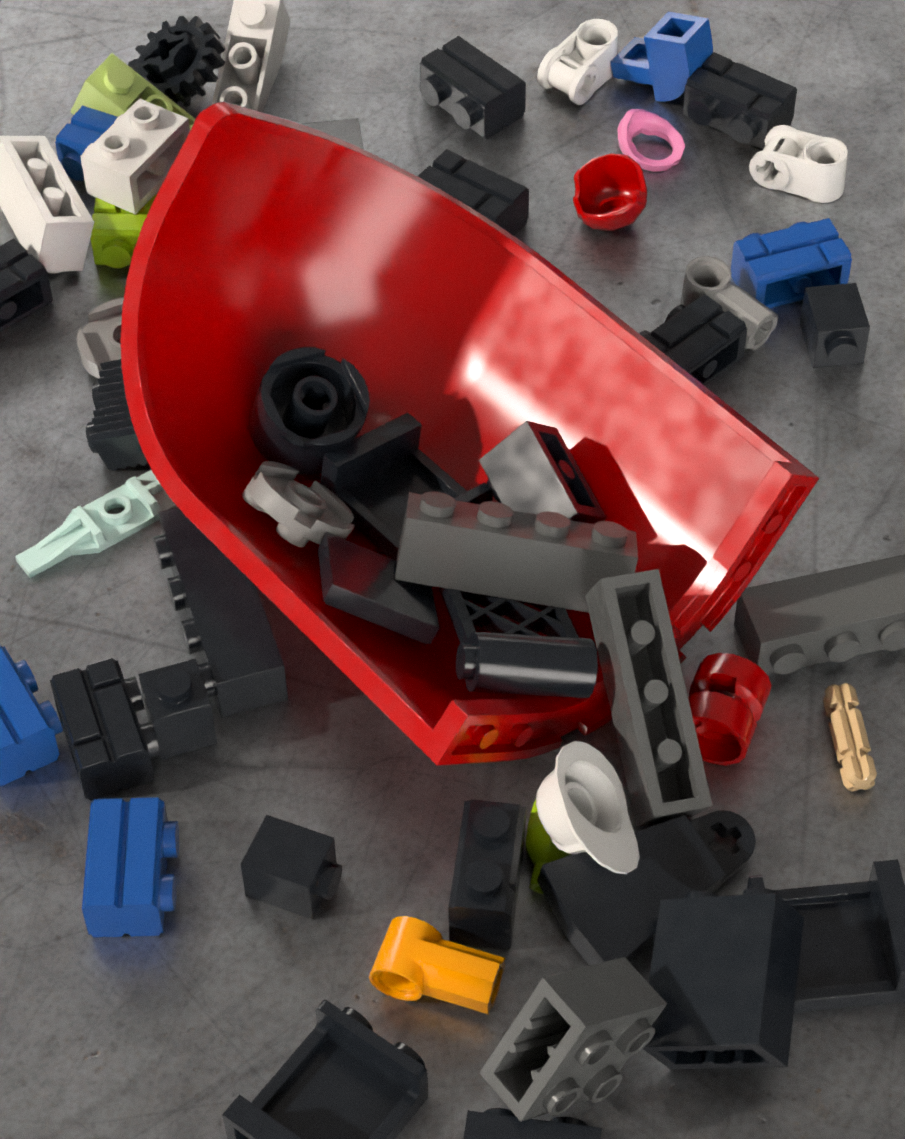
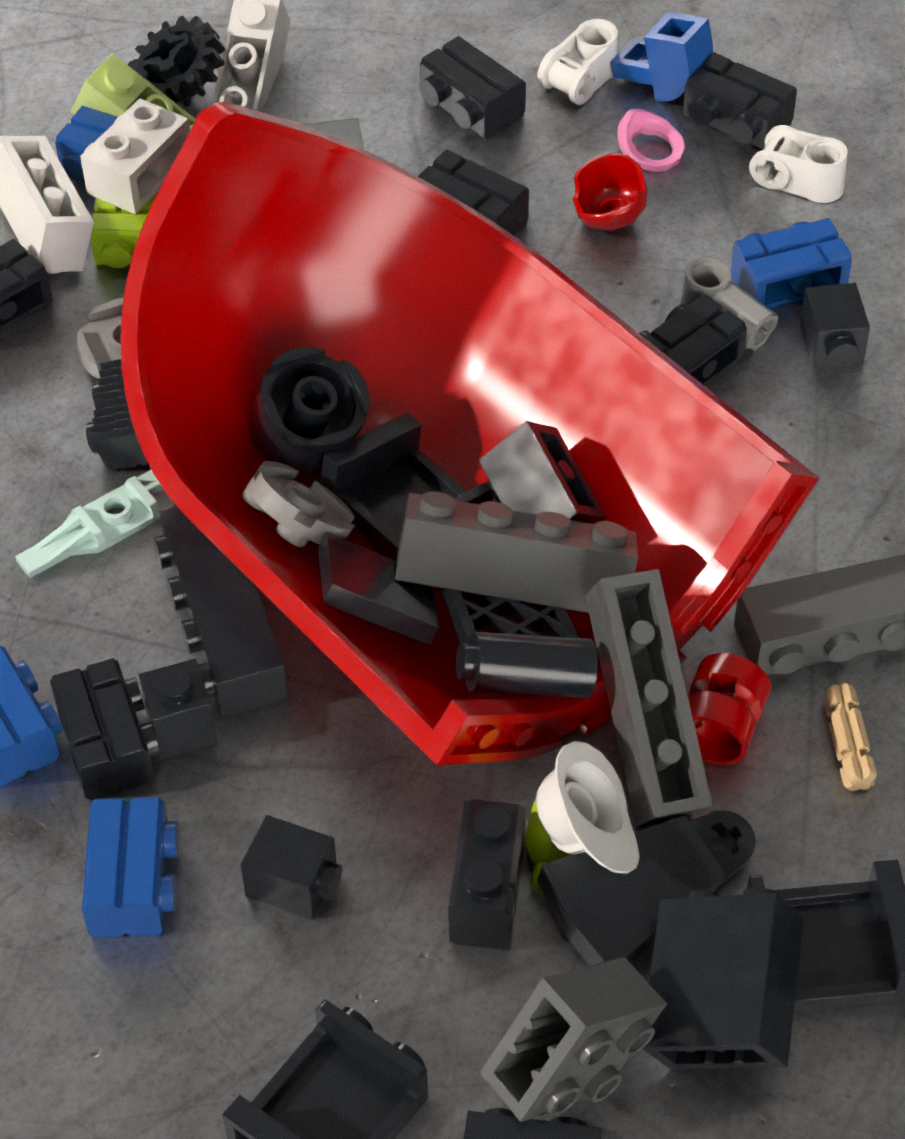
light orange piece [369,916,505,1014] -> none

